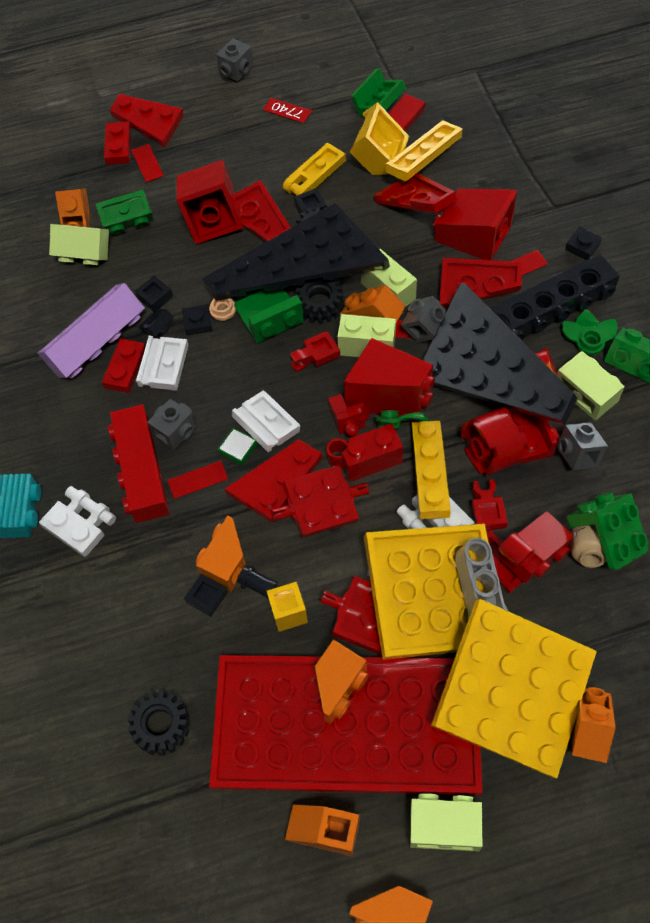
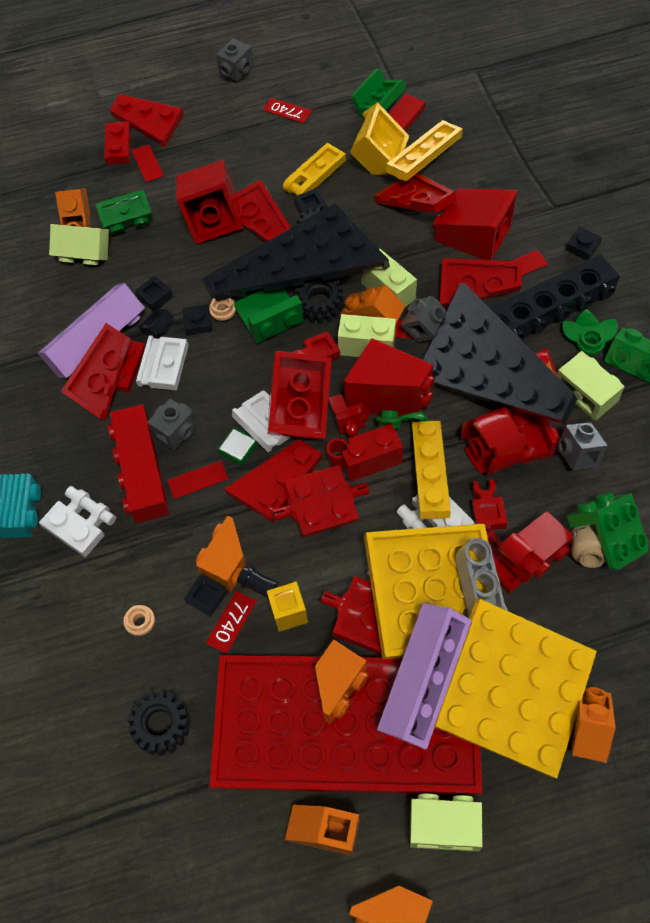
none -> red wing [61,323,131,421]
none -> light nougat plate [124,605,155,636]
none -> red sticker [206,591,257,654]
none -> red slope [267,351,332,440]
none -> lavender brick [377,603,472,750]

